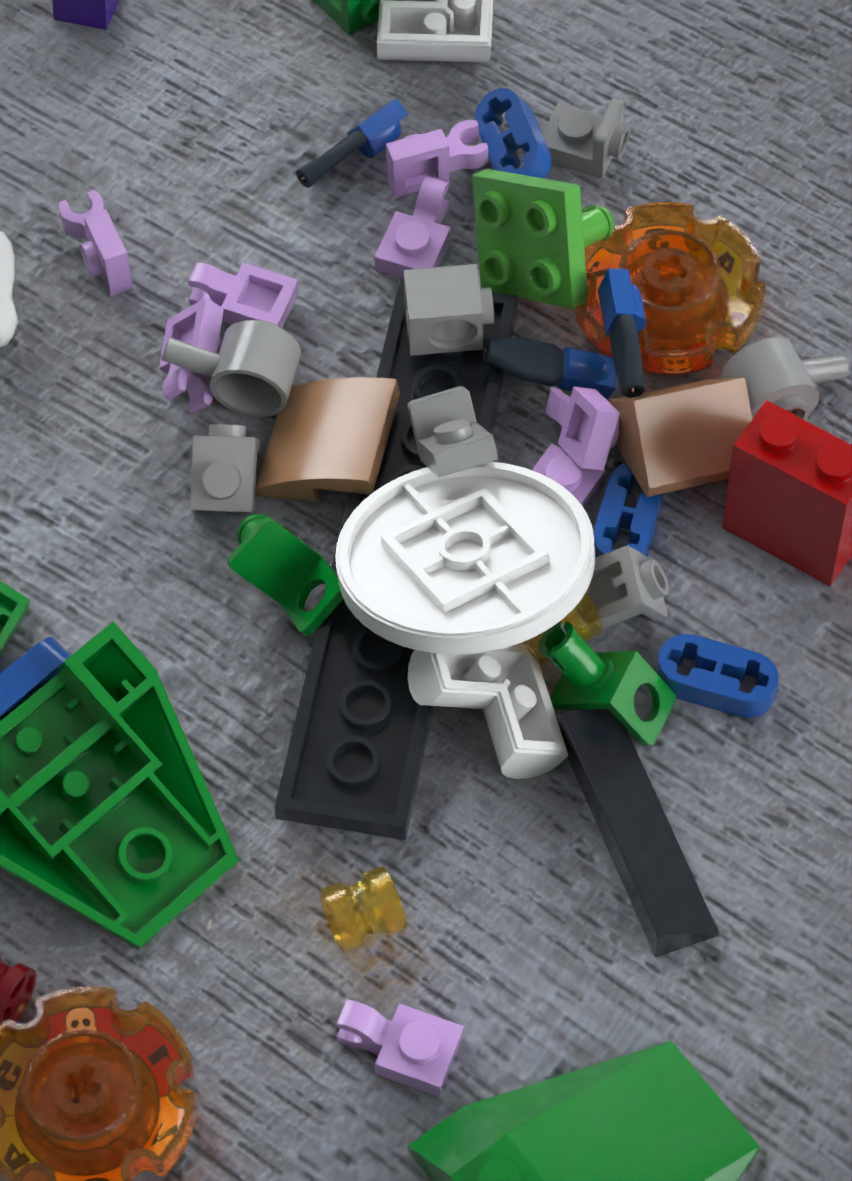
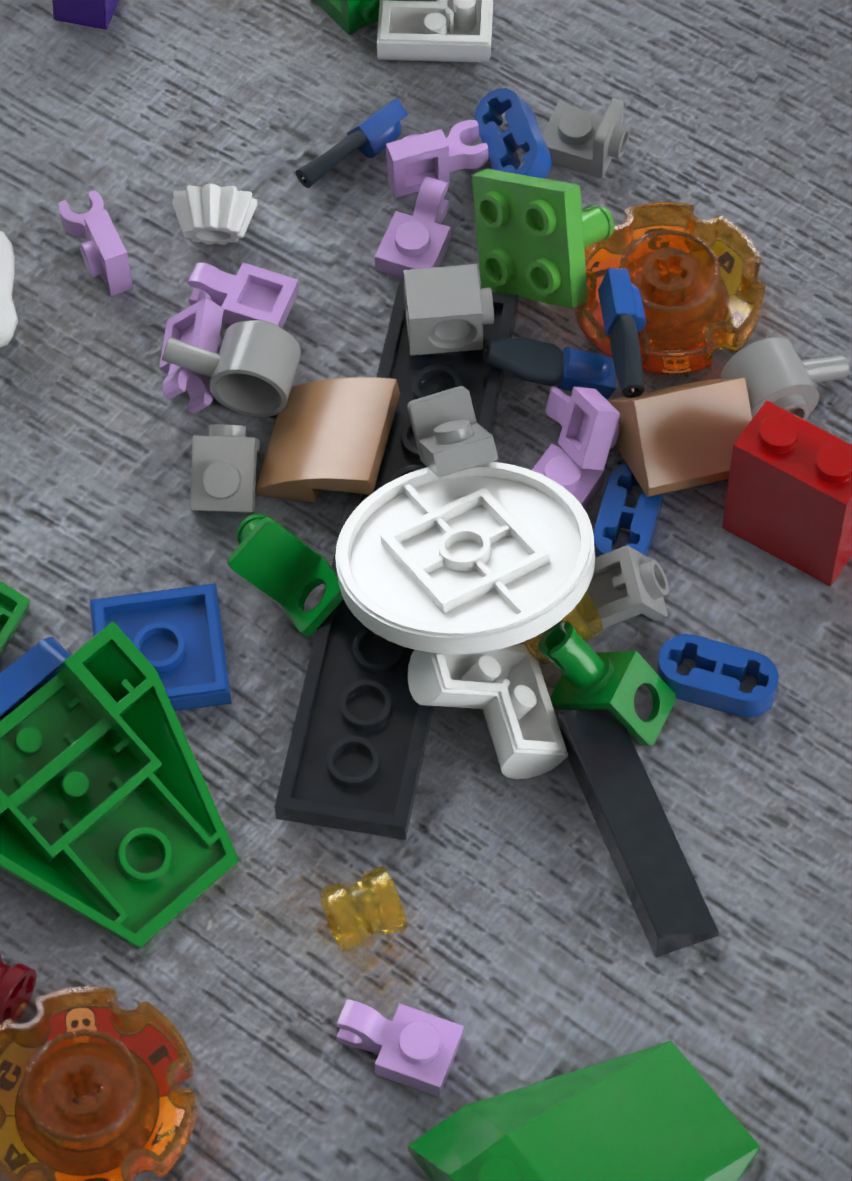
none -> blue tile [90,583,232,711]
none -> white piece [173,184,257,245]

